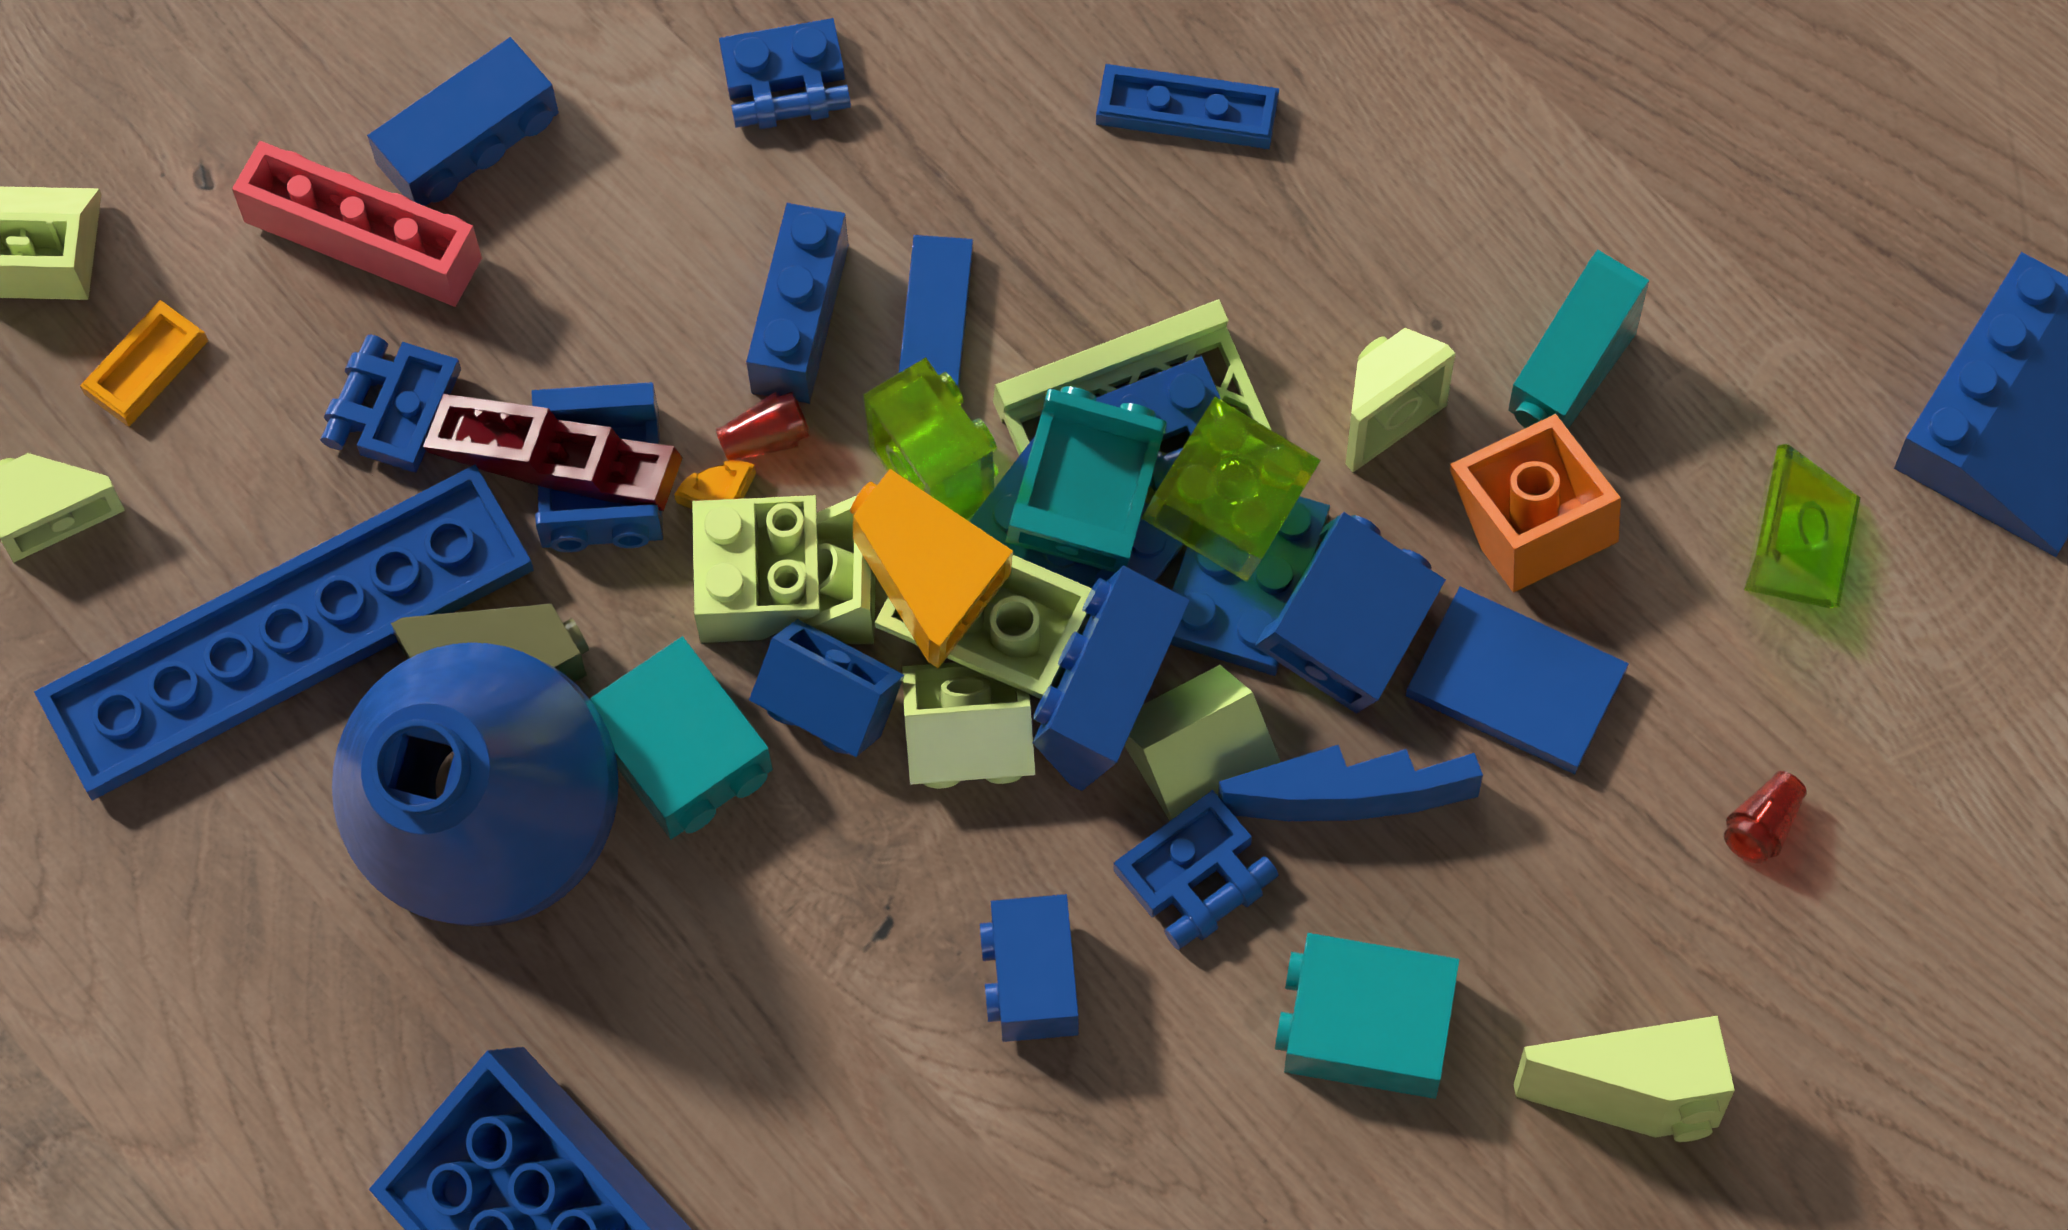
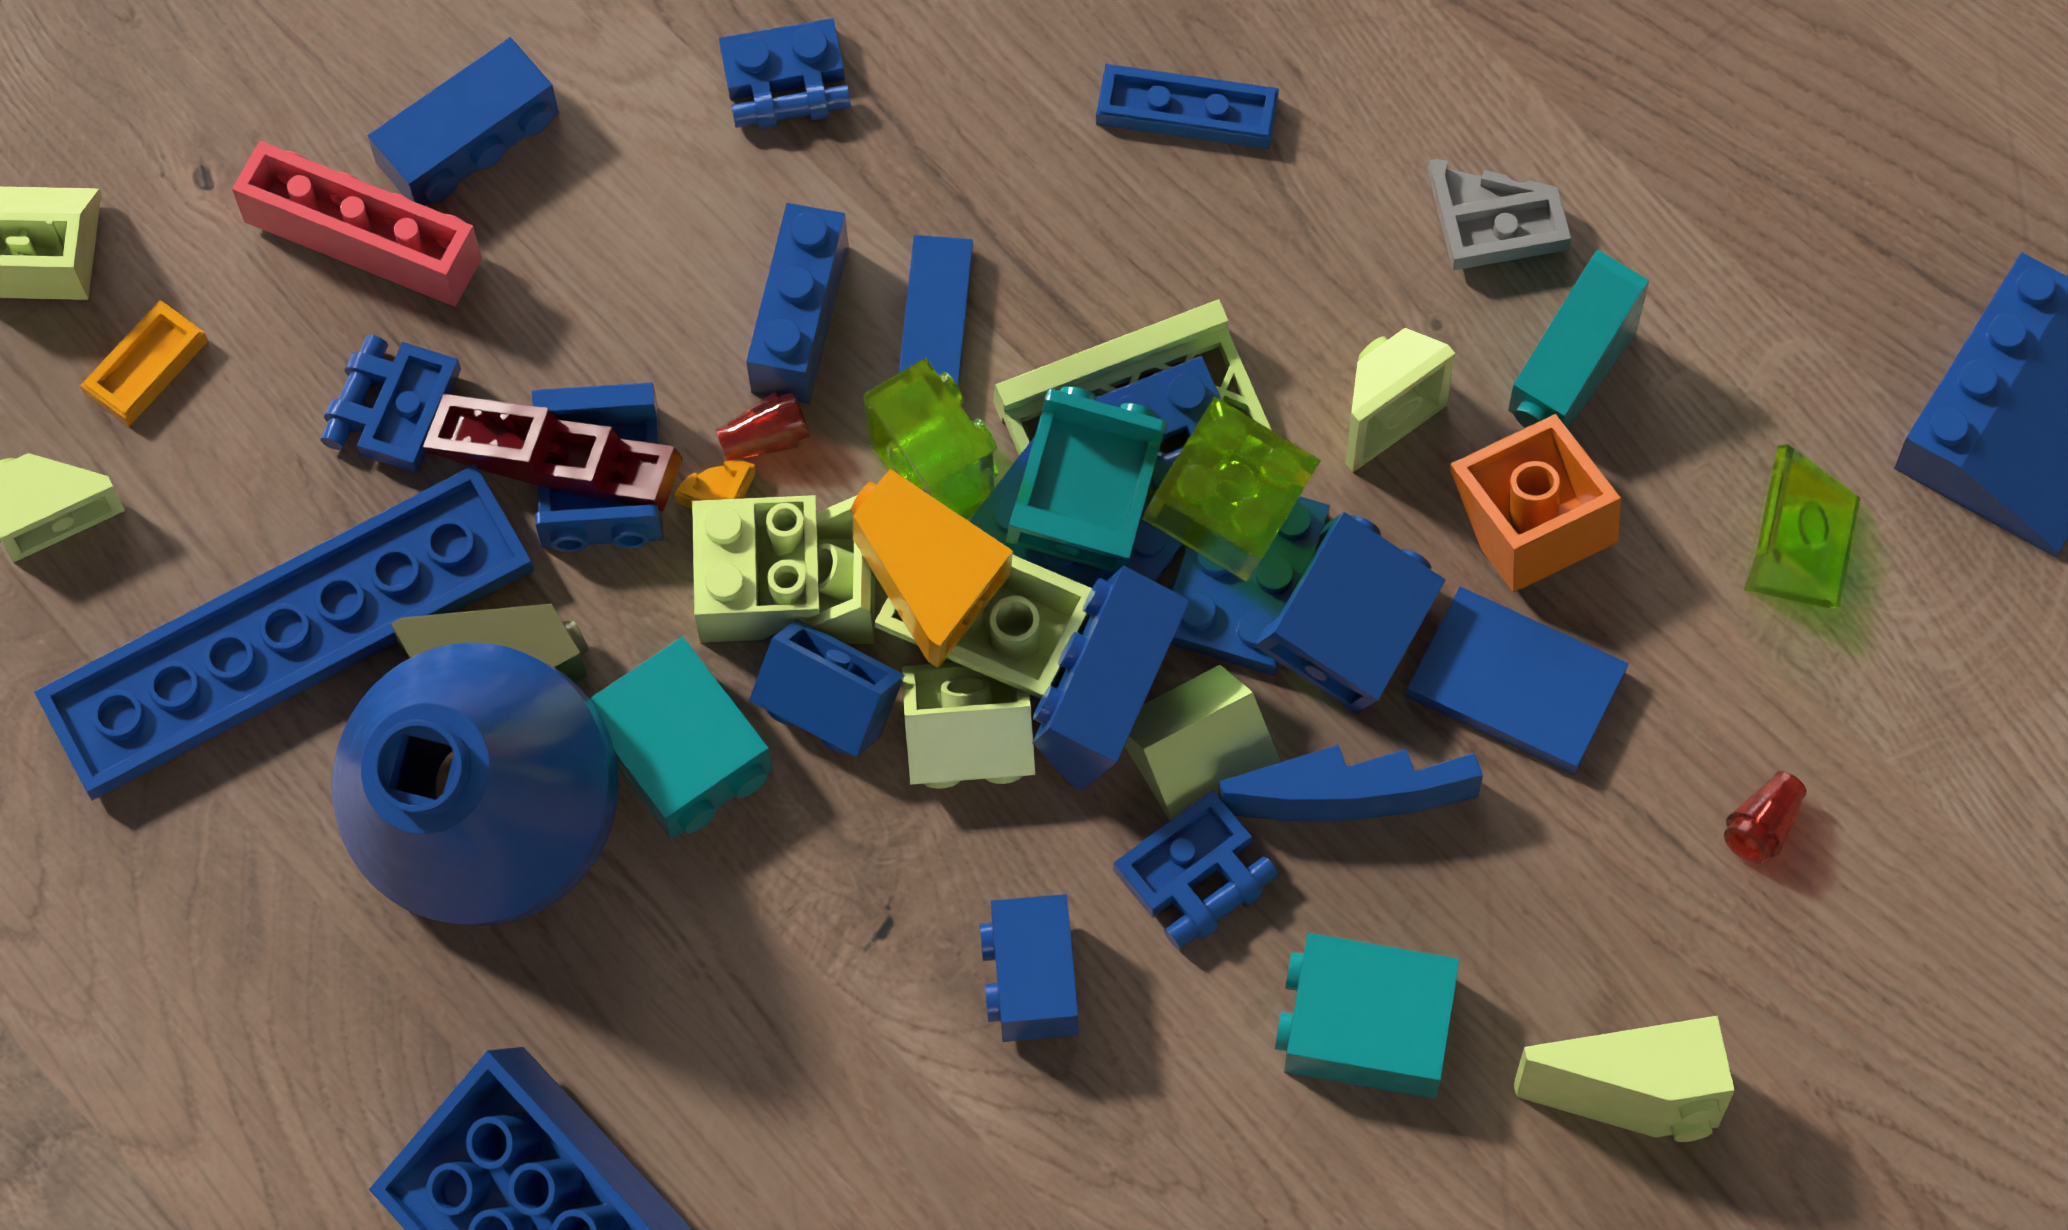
none -> light grey wing [1427,159,1571,270]

